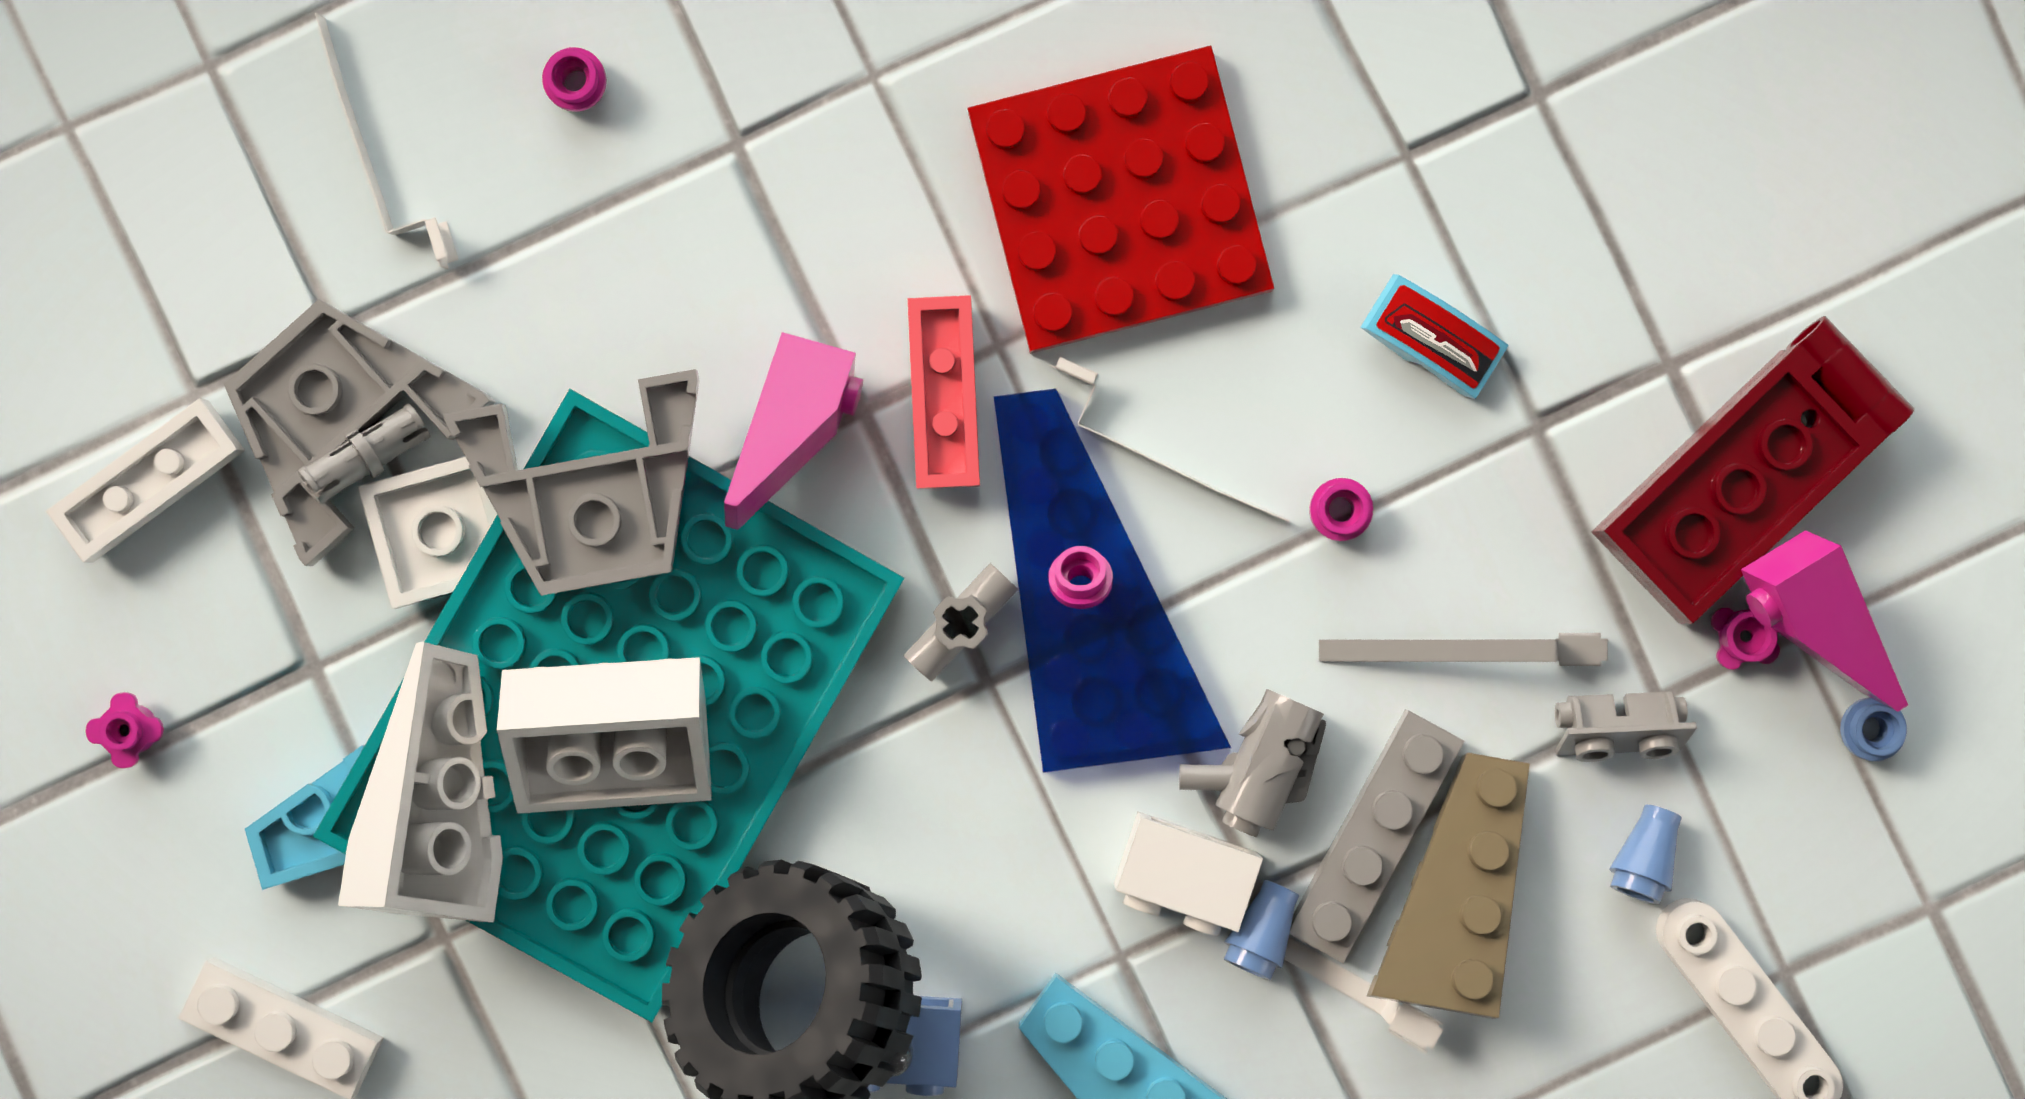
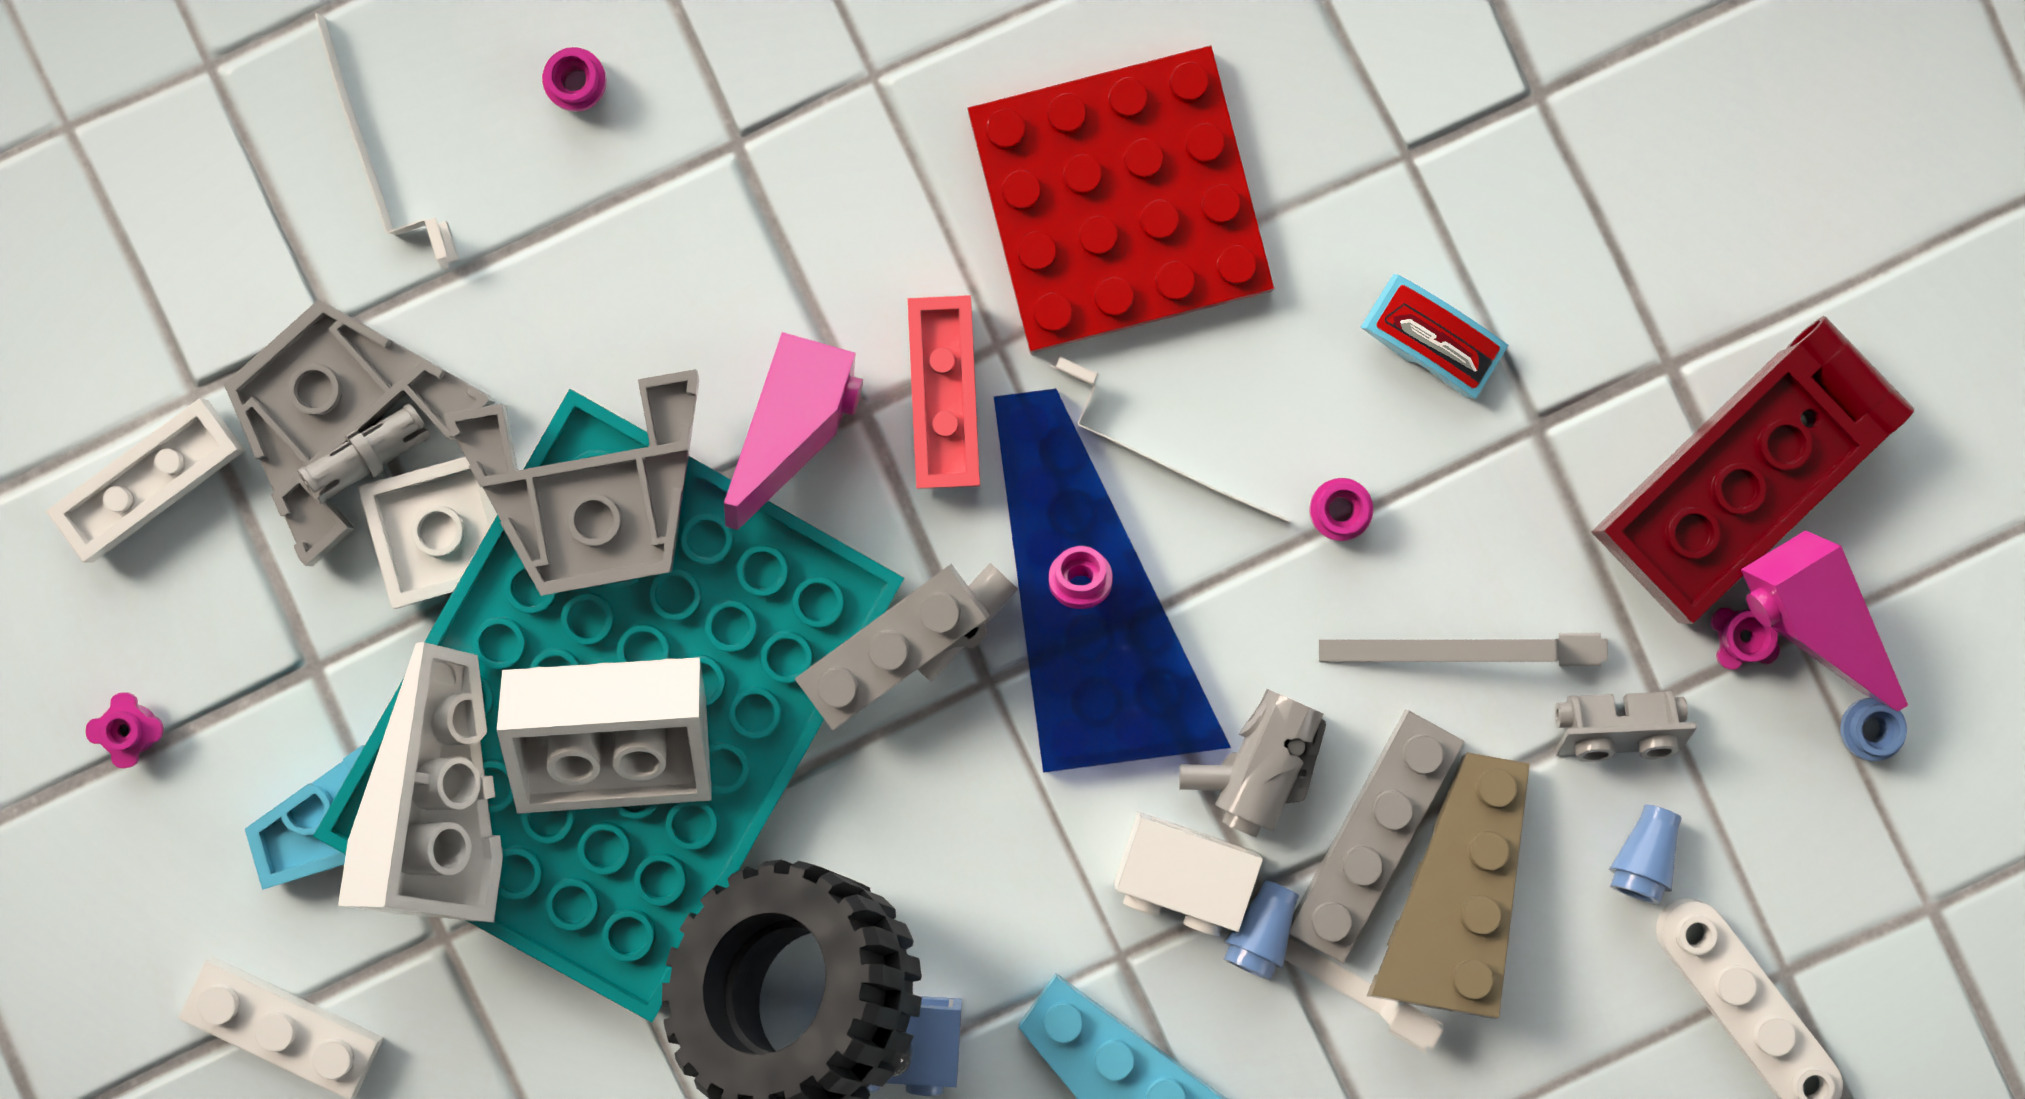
none -> light grey plate [795,563,990,730]

